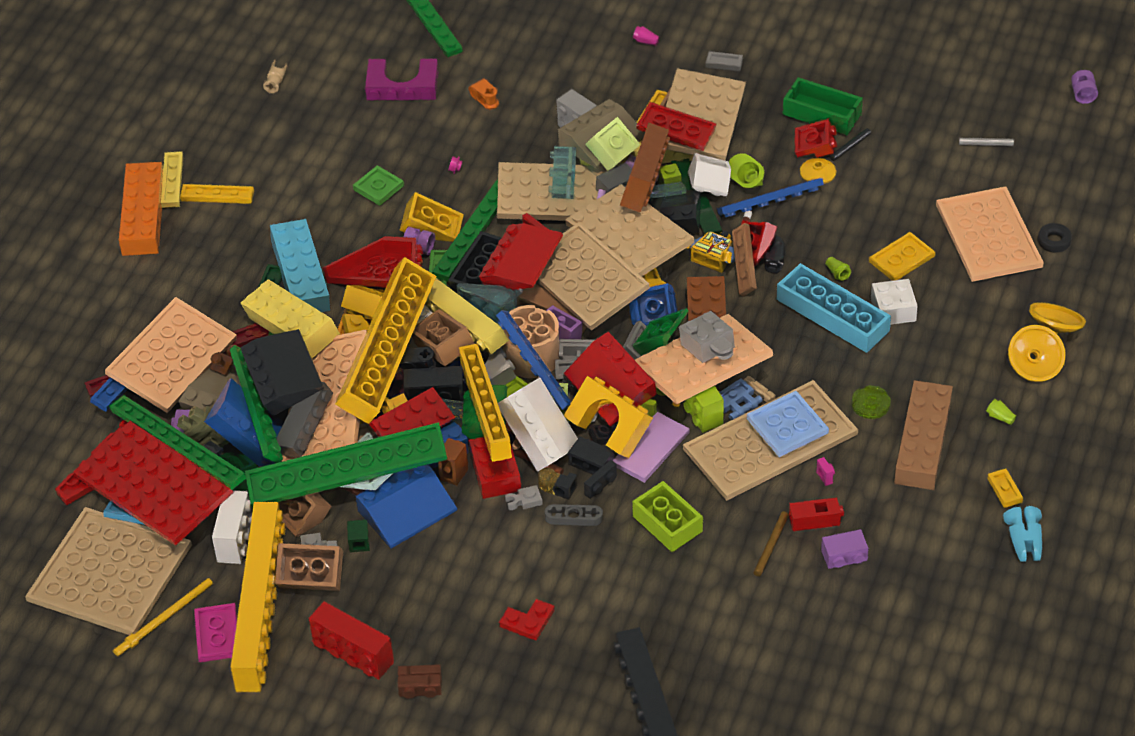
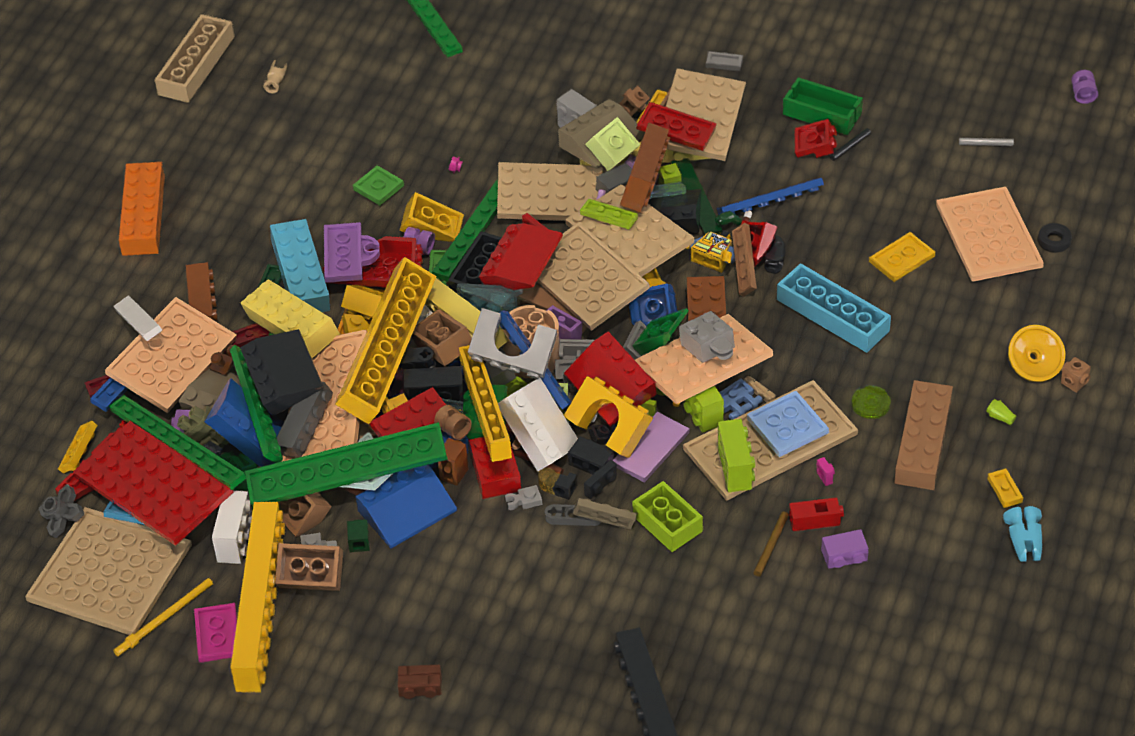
light yellow plate [161,152,183,208] -> none
yellow tile [180,184,254,204] -> none
red brick [309,601,394,679] -> none
magenta arch [365,59,439,100] -> none
orange piece [469,78,499,109] -> none
red plate [499,599,555,641] -> none
clear light blue container [548,146,576,199] -> none
dark pink cone [633,26,660,46] -> none
white slope [688,153,731,197] -> none
lime piece [729,153,764,188] -> none
yellow dish [800,158,836,184] -> none
lime cone [825,257,851,281] -> none
white brick [871,279,917,325] -> none
yellow dish [1029,303,1086,334] -> none
none -> dark grey plant [39,484,85,538]
none -> yellow plate [58,421,97,474]
none -> white tile [113,295,162,341]
none -> tan brick [155,14,234,103]
none -> dark orange brick [186,262,218,321]
none -> medium lavender plate [324,222,380,283]
none -> medium nougat wheel [434,405,472,440]
none -> light grey arch [468,308,557,379]
none -> dark tan plate [573,498,637,529]
none -> lime tile [580,199,638,229]
none -> medium nougat brick [619,86,650,116]
none -> dark green arm [715,211,742,226]
none -> lime brick [718,419,755,493]
none -> medium nougat brick [1061,357,1091,393]

